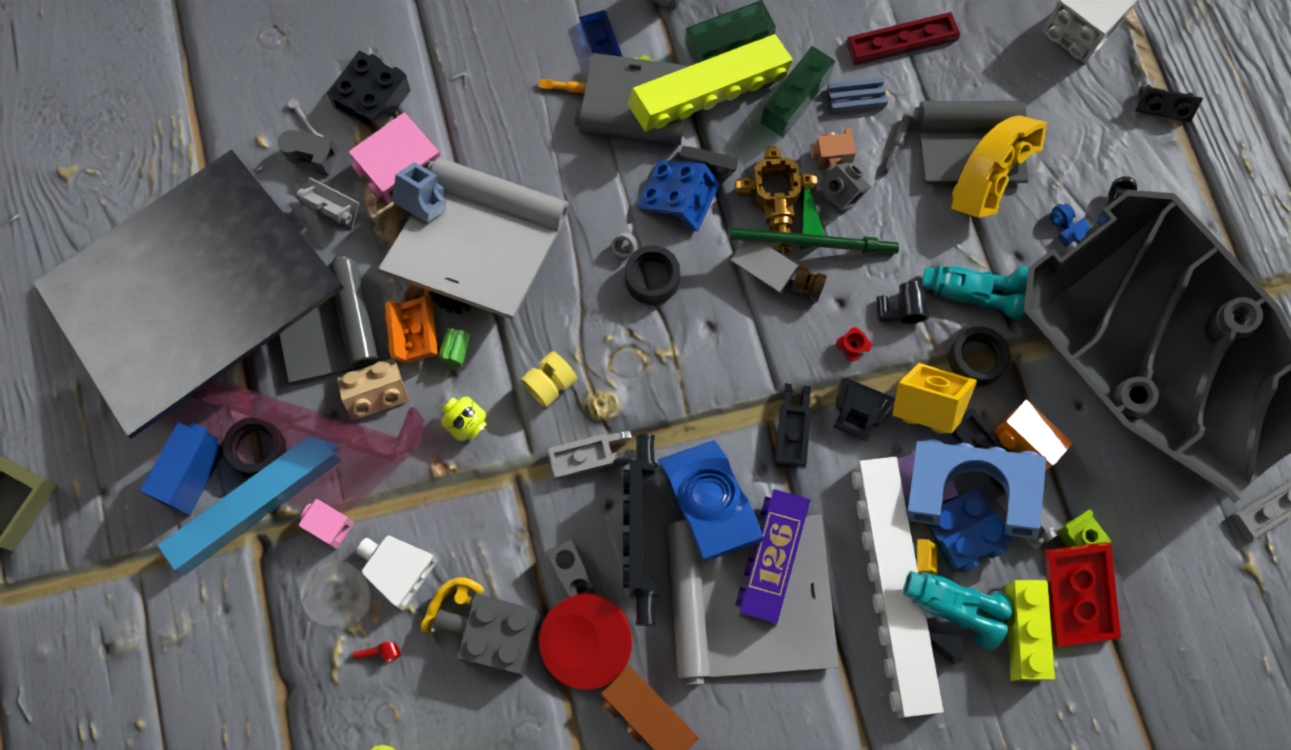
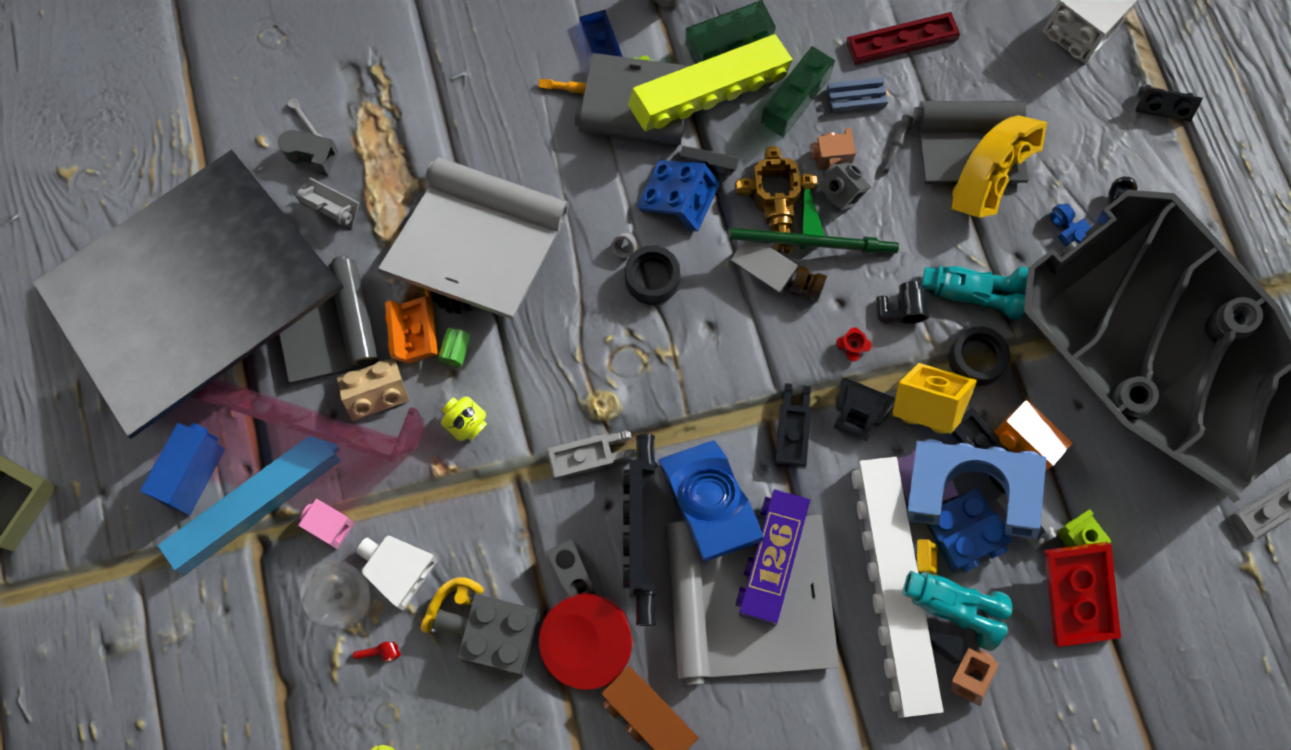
black tyre [222,416,287,477] -> none
black brick [327,50,411,132] -> none
bright pink panel [349,112,441,205] -> none
sand blue brick [393,162,447,223] -> none
light yellow wheel [520,351,578,408] -> none
neon yellow brick [1004,580,1055,682] -> none
none -> nougat brick [950,648,999,707]

